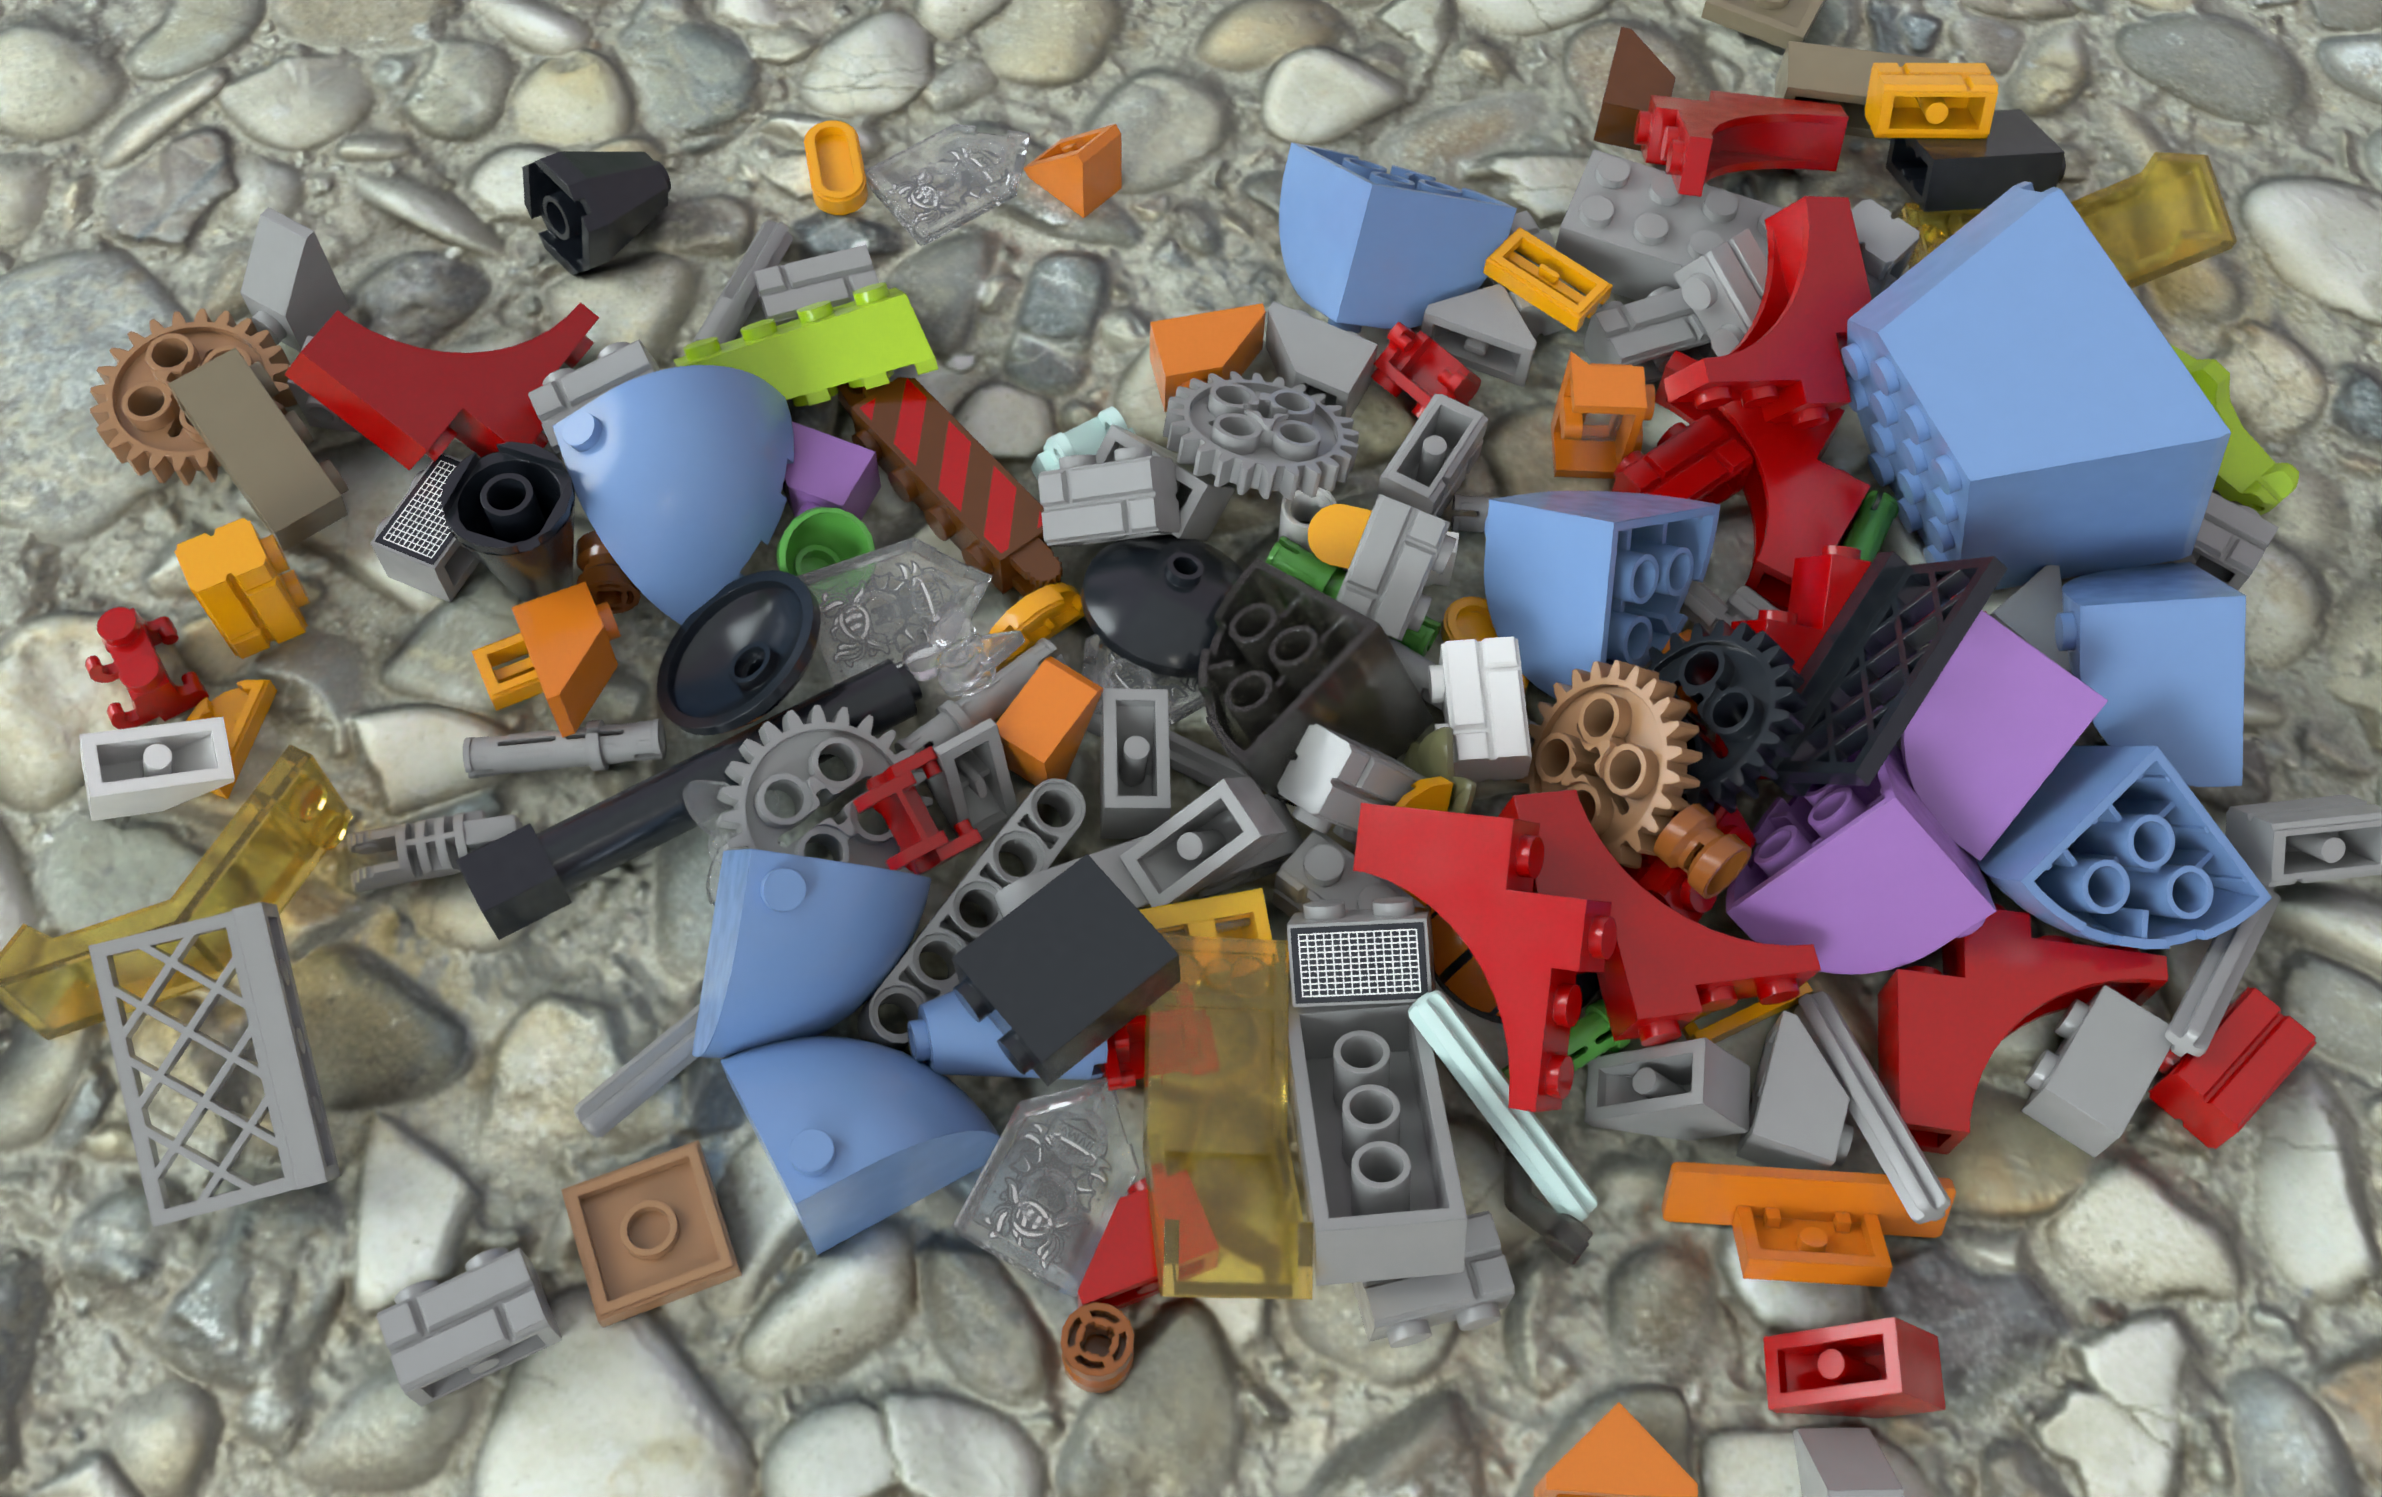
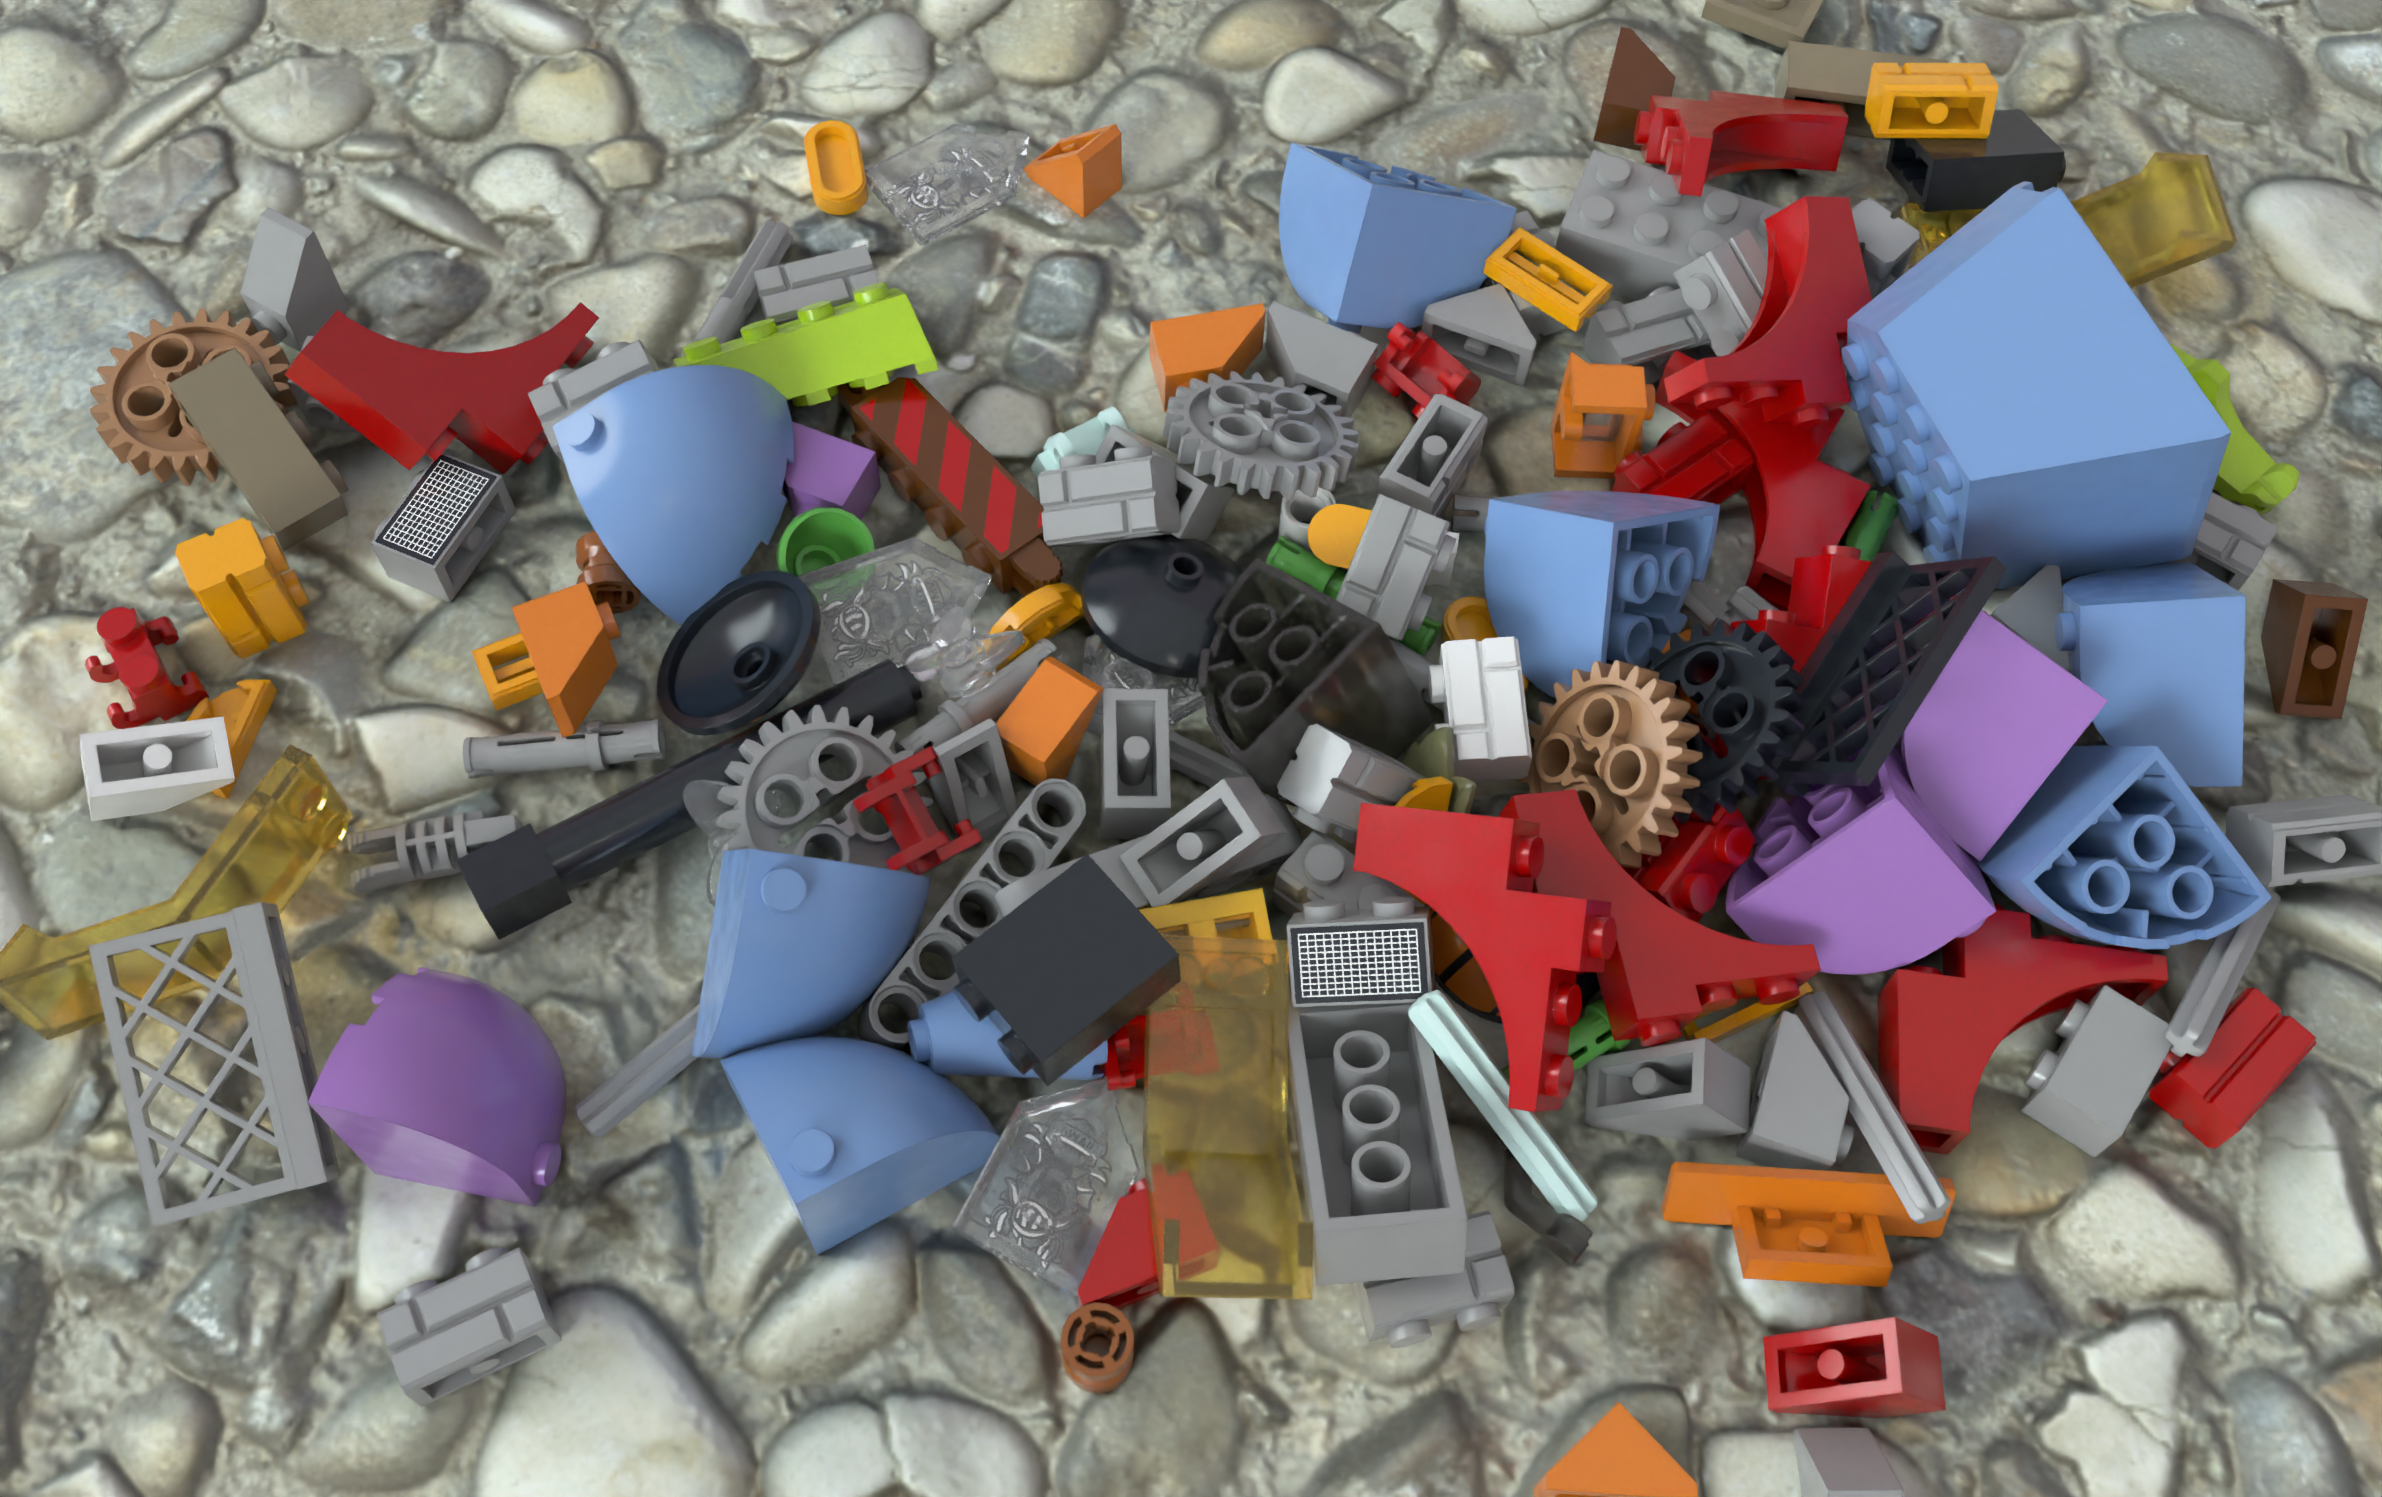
black cone [441,442,575,602] -> none
black cone [522,151,671,275] -> none
medium nougat tile [561,1140,742,1328] -> none
dark orange wheel [1653,803,1752,899] -> none
none -> medium lavender brick [308,967,566,1207]
none -> reddish brown slope [2261,579,2368,719]

